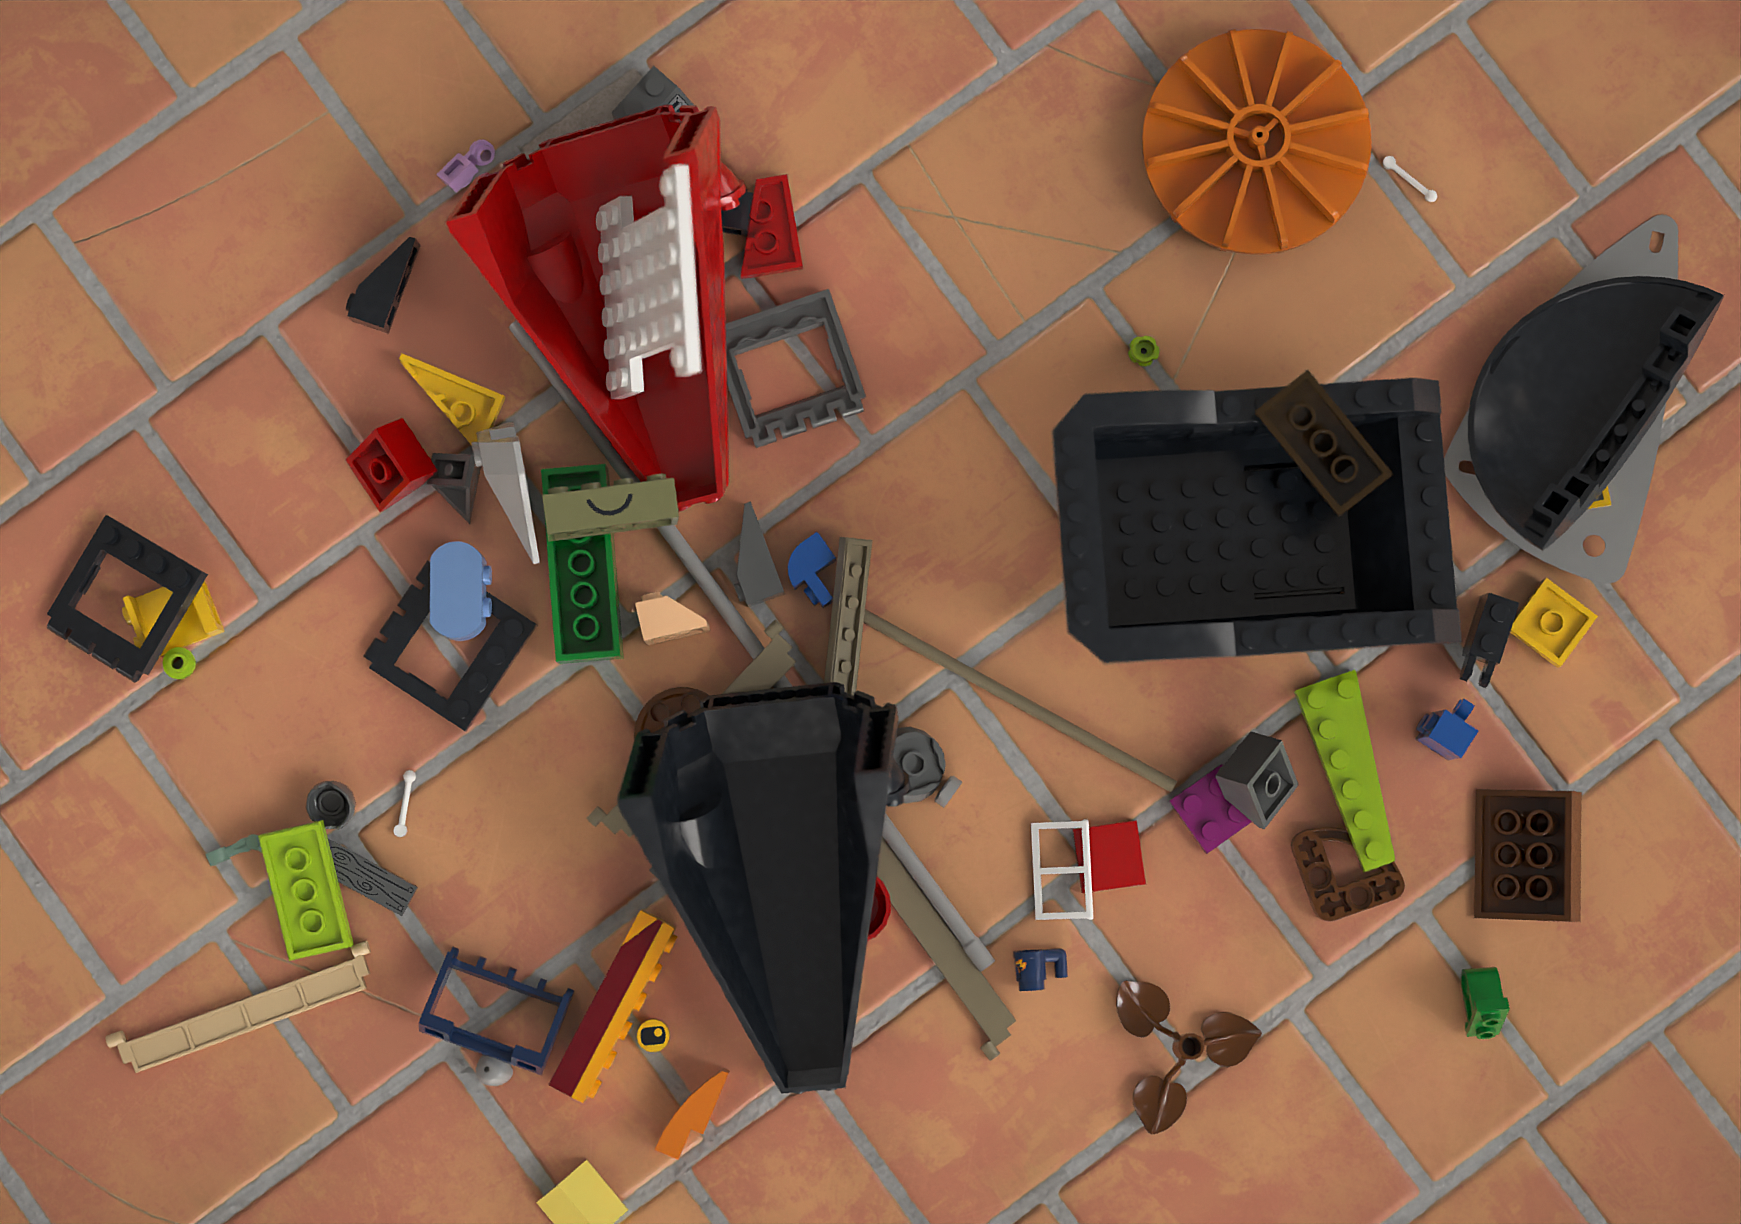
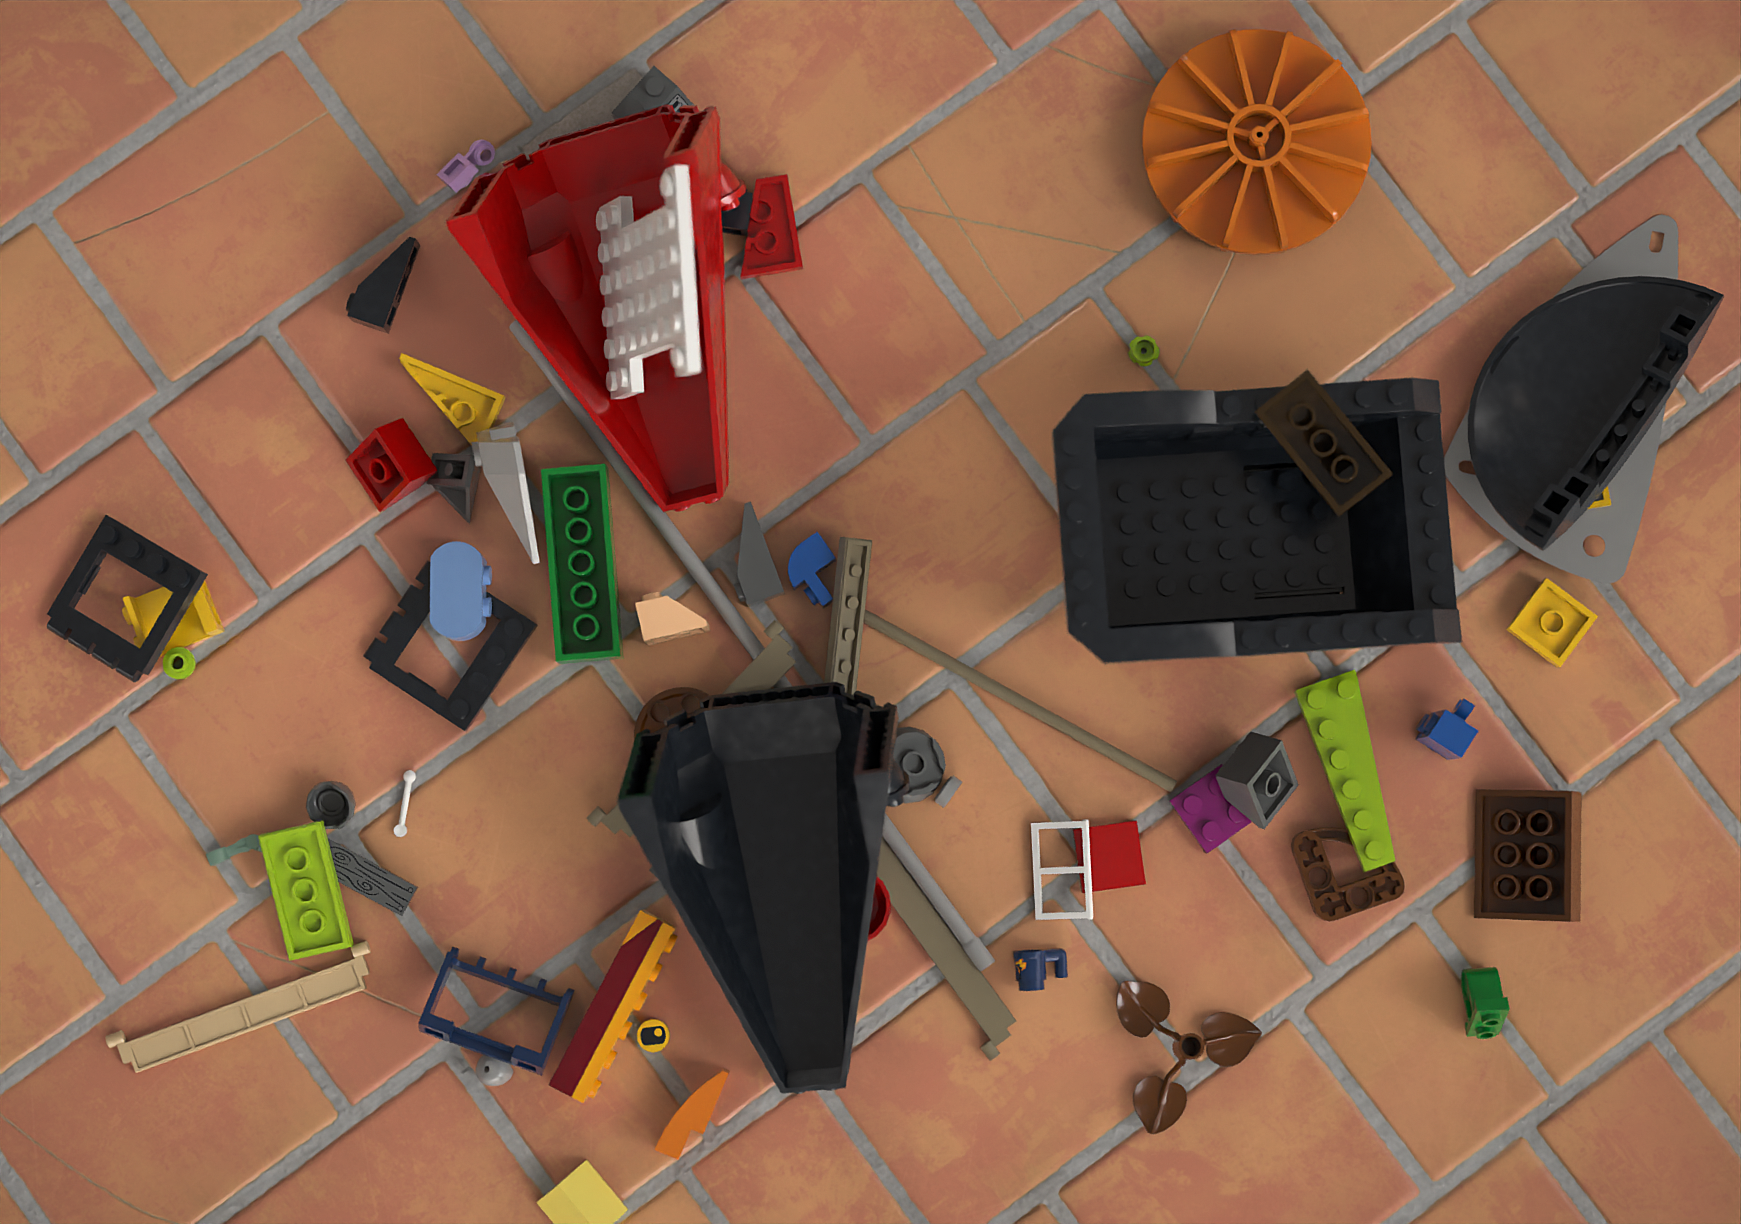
olive brick [542,474,679,542] -> none
dark grey hinge [726,289,866,448] -> none
white hinge [1382,156,1437,202] -> none
black hinge [1460,593,1519,688] -> none

